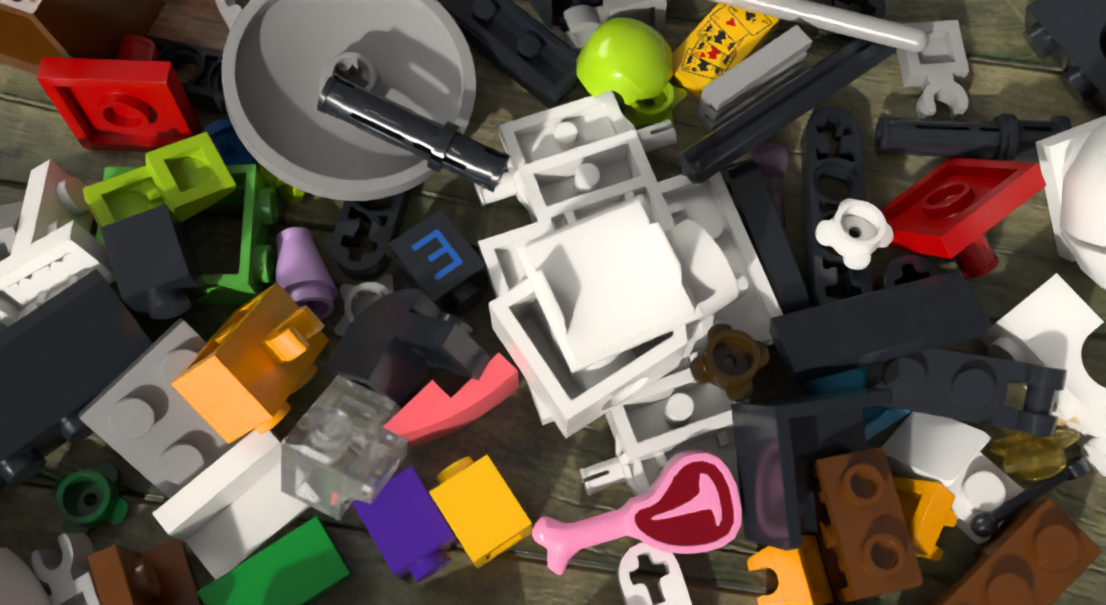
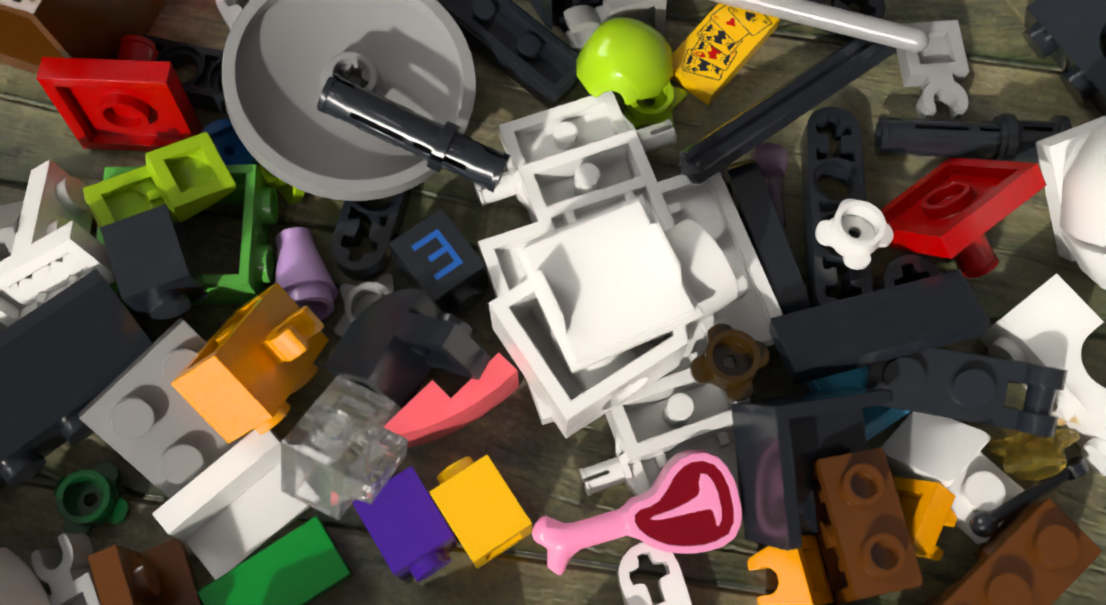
light grey tile [696,25,812,132] -> none

